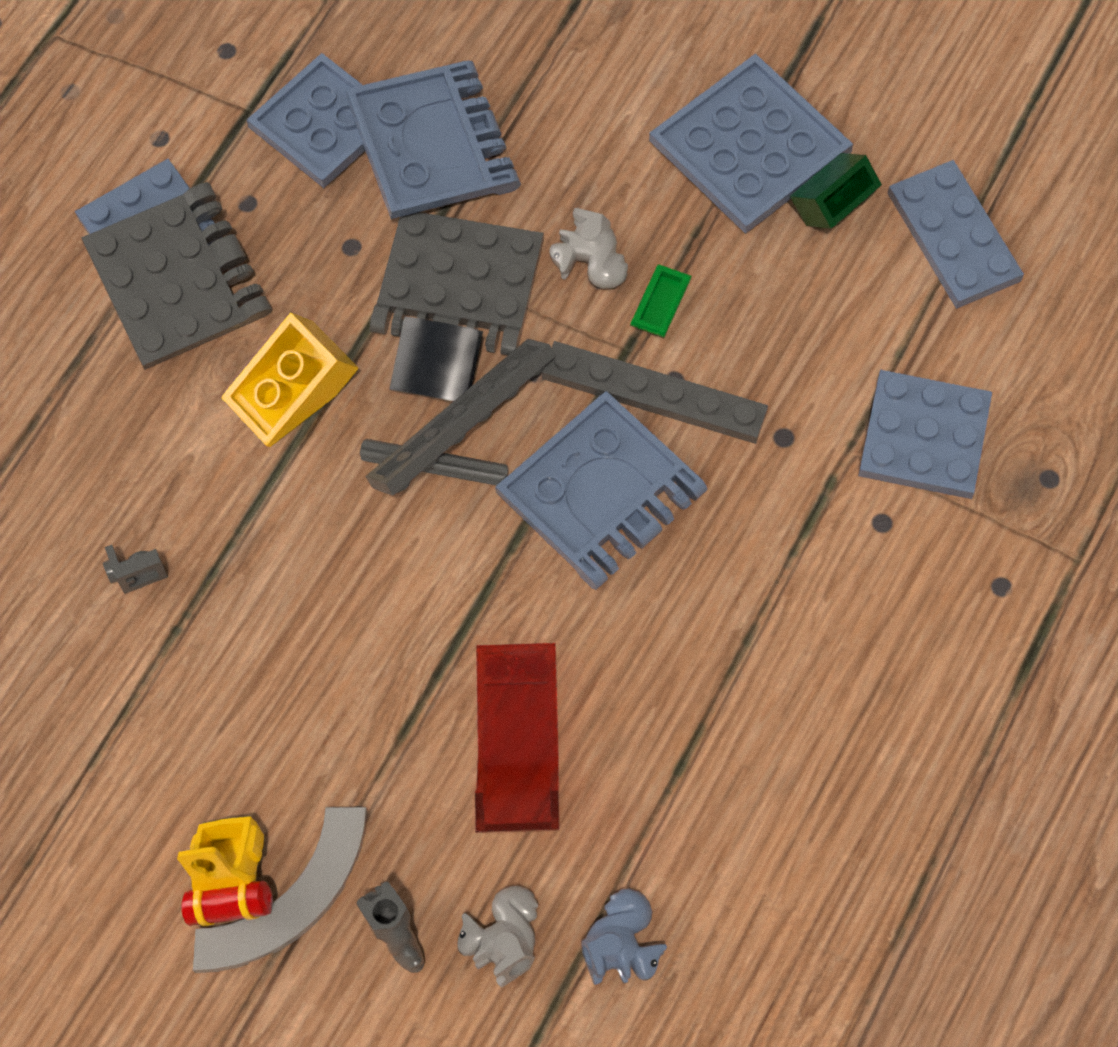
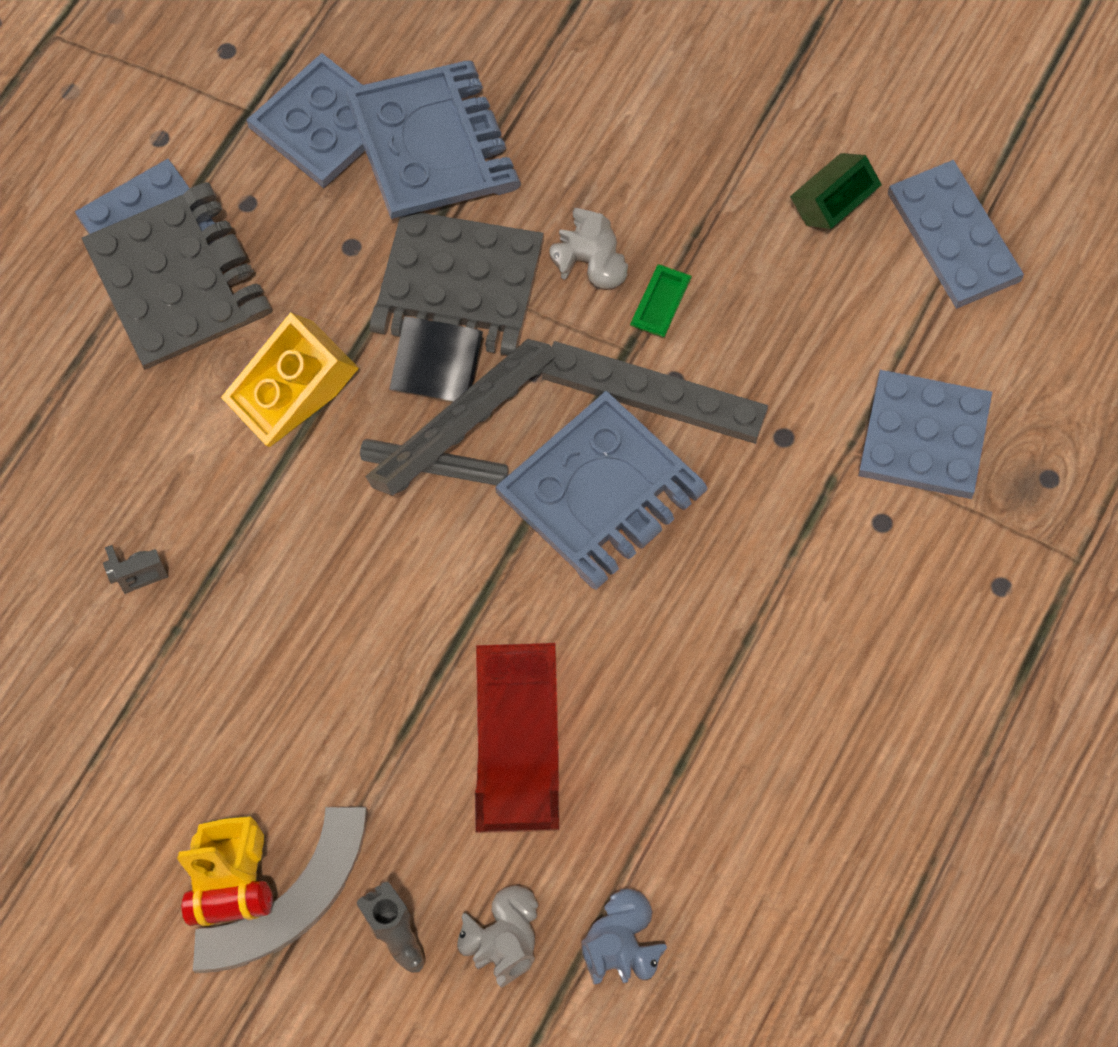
sand blue plate [649,53,853,234] -> none

